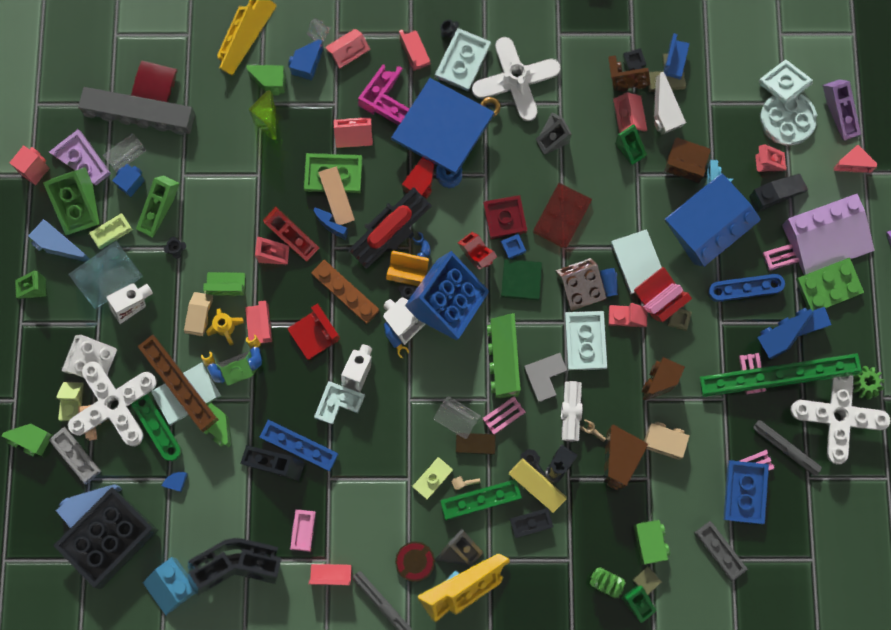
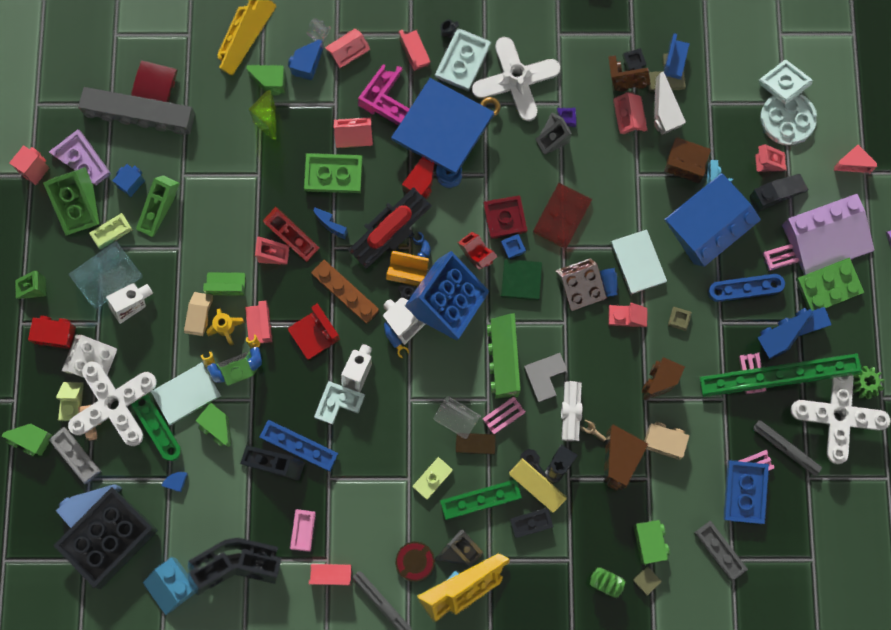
medium blue slope [28,219,90,262] -> none
clear panel [103,134,146,173] -> none
reddish brown plate [138,335,219,433] -> none
black plate [164,237,186,259] -> none
light nougat tile [318,166,355,225] -> none
tan hand [452,476,481,490] -> none
light aqua plate [565,311,607,370] -> none
green slope [615,124,647,165] -> none
green slope [622,585,657,623] -> none
red bracket [634,267,692,322] -> none
bright pink tile [643,283,683,314] -> none
medium lavender slope [823,79,861,140] -> none
none -> red brick [28,316,76,349]
none -> dark purple tile [557,108,576,127]

